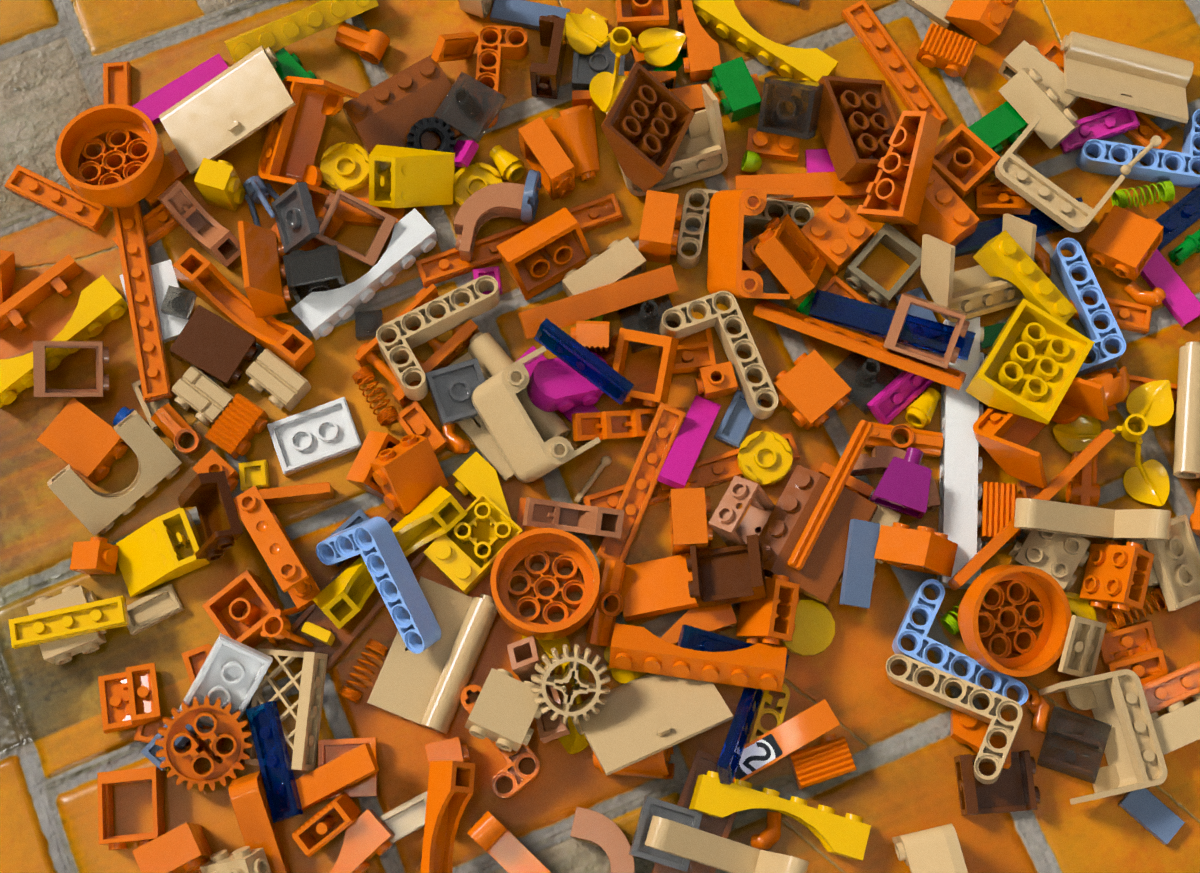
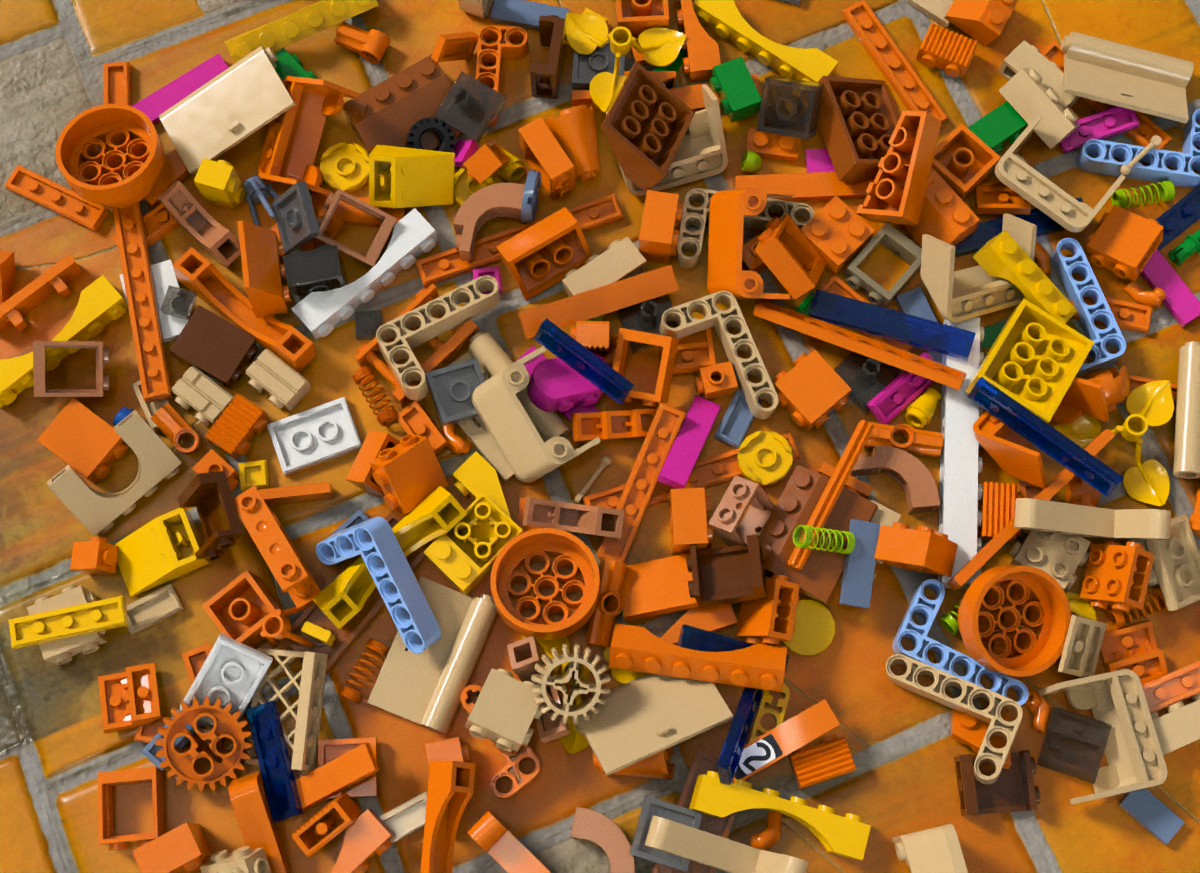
magenta torso [870,447,932,519] -> none
nougat window [883,293,970,369] -> none
none -> orange brick [463,139,510,184]
none -> lime piece [793,525,855,554]
none -> clear blue tile [967,377,1124,497]

